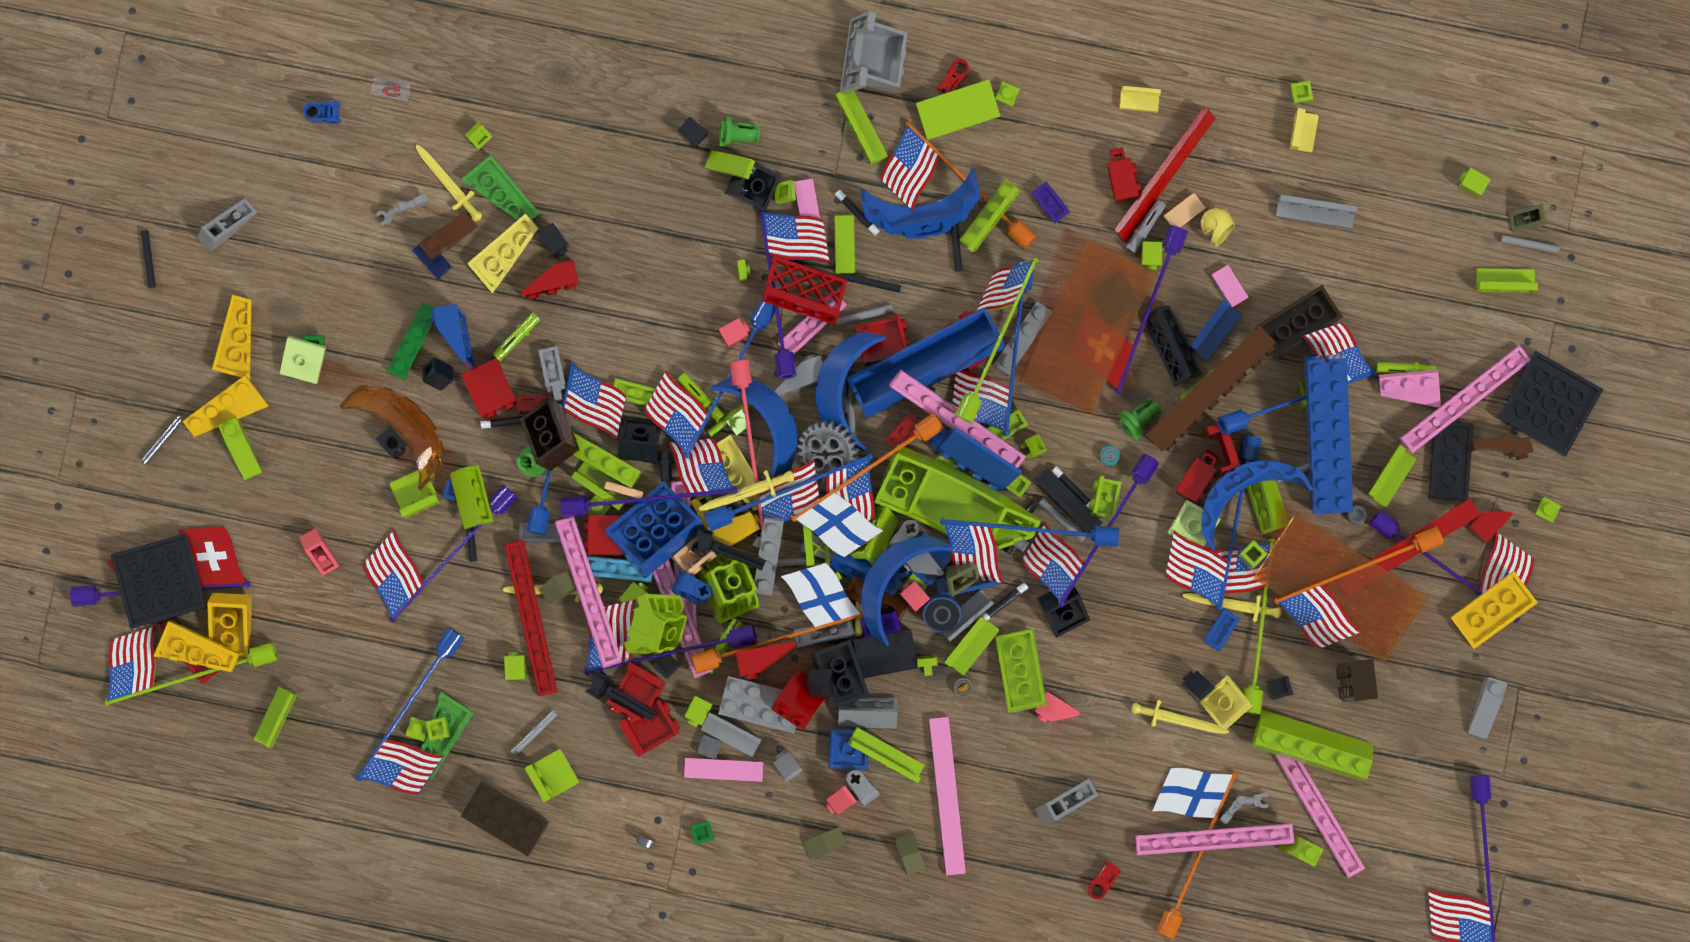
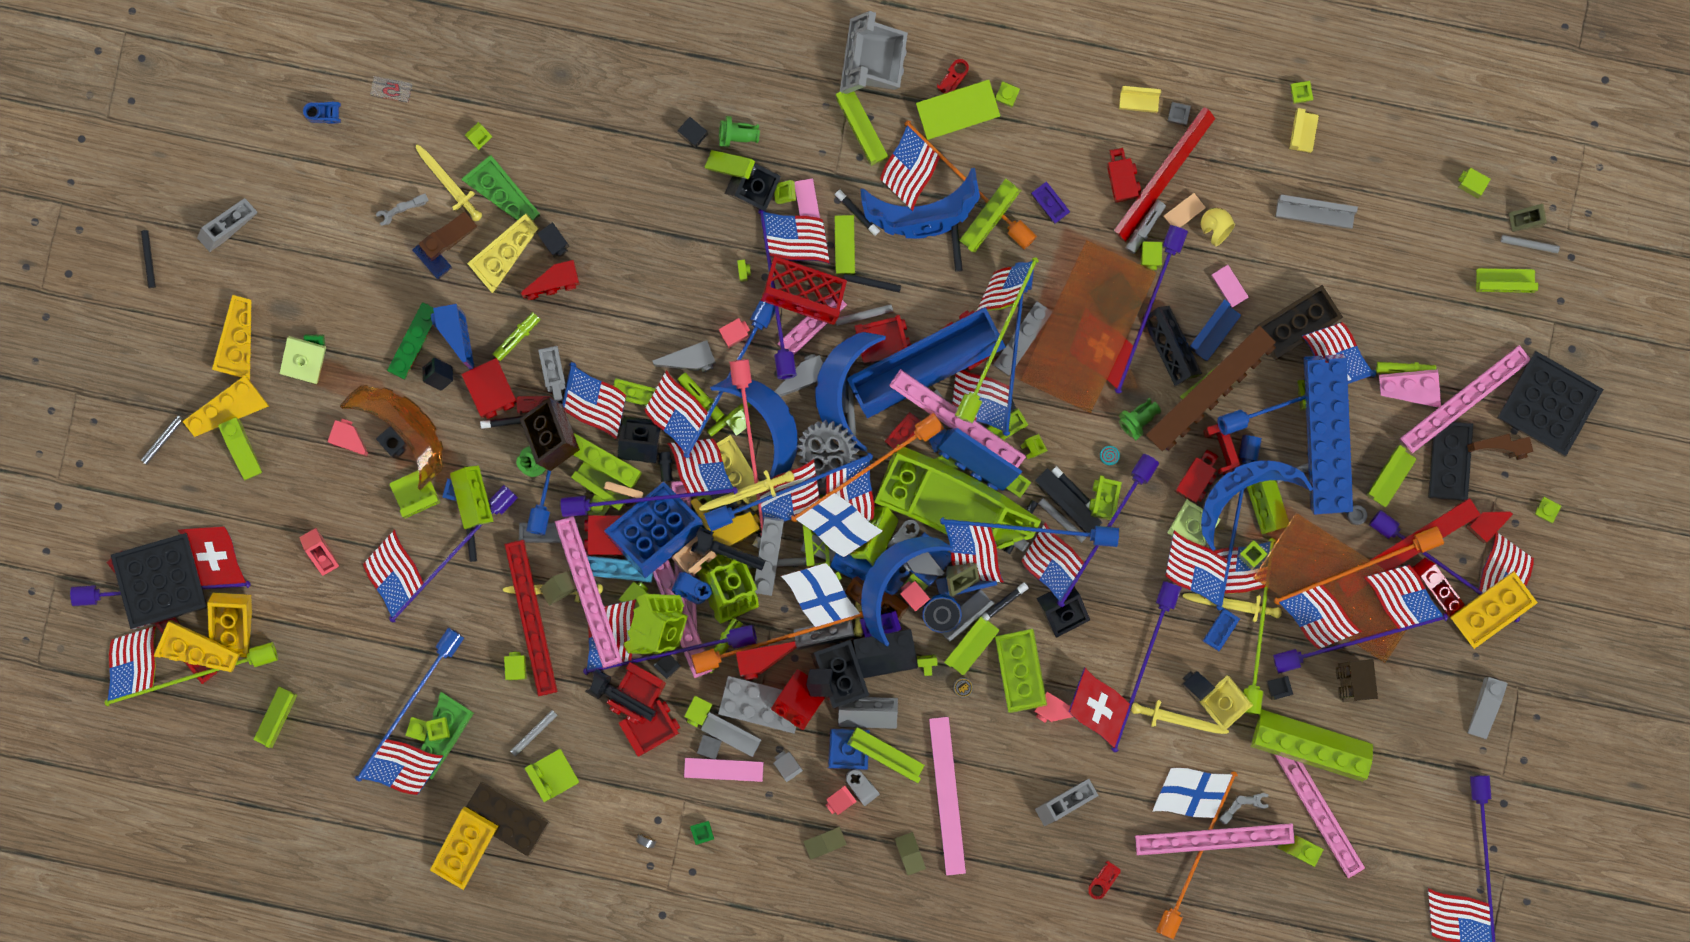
none -> coral slope [327,419,368,456]
none -> yellow plate [430,806,498,890]
none -> light grey slope [653,340,716,372]
none -> flag [1069,581,1182,752]
none -> flat silver tile [1167,102,1191,126]
none -> flag [1273,565,1448,674]
none -> red slope [1413,557,1465,617]

